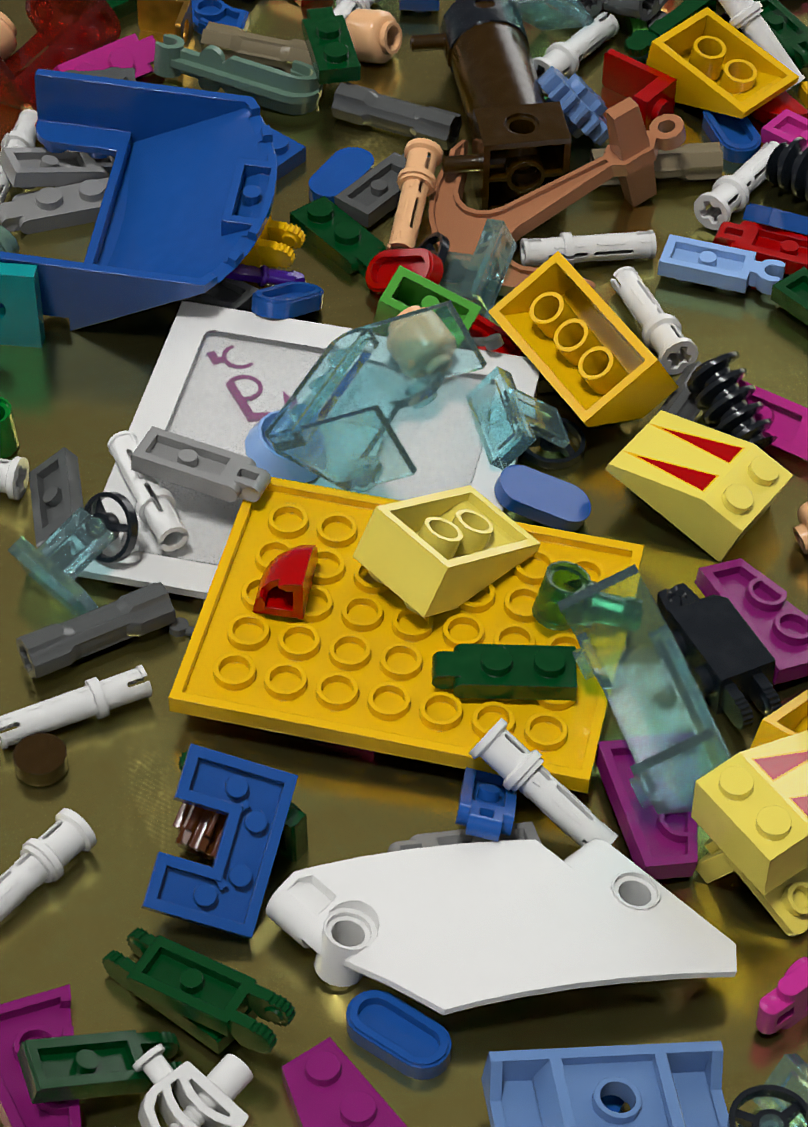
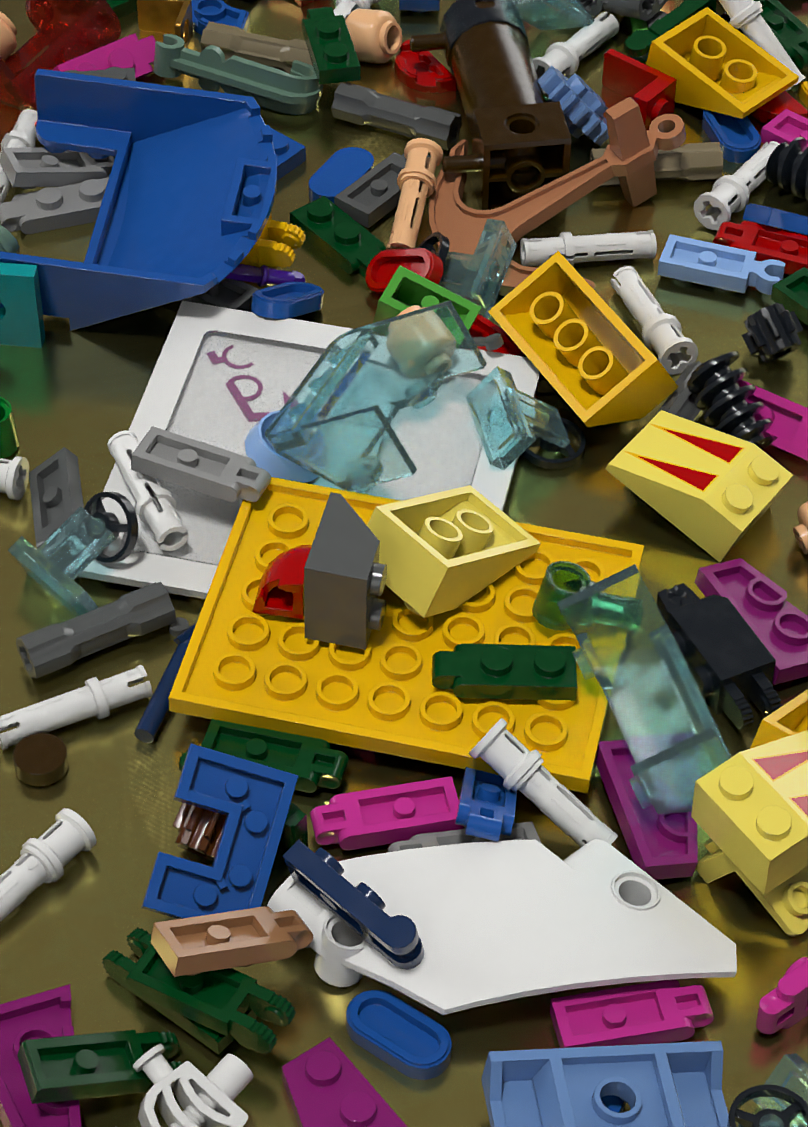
tile [494,465,591,532] -> none
none -> dark blue piece [134,622,197,743]
none -> medium nougat hinge [150,906,313,977]
none -> dark green hinge [201,719,349,793]
none -> dark blue plate [283,840,424,970]
none -> dark grey slope [304,492,387,650]
none -> dark pink hinge [310,776,464,850]
none -> red tile [395,39,456,94]
none -> dark pink hinge [550,979,714,1048]
none -> black gear [742,303,804,363]

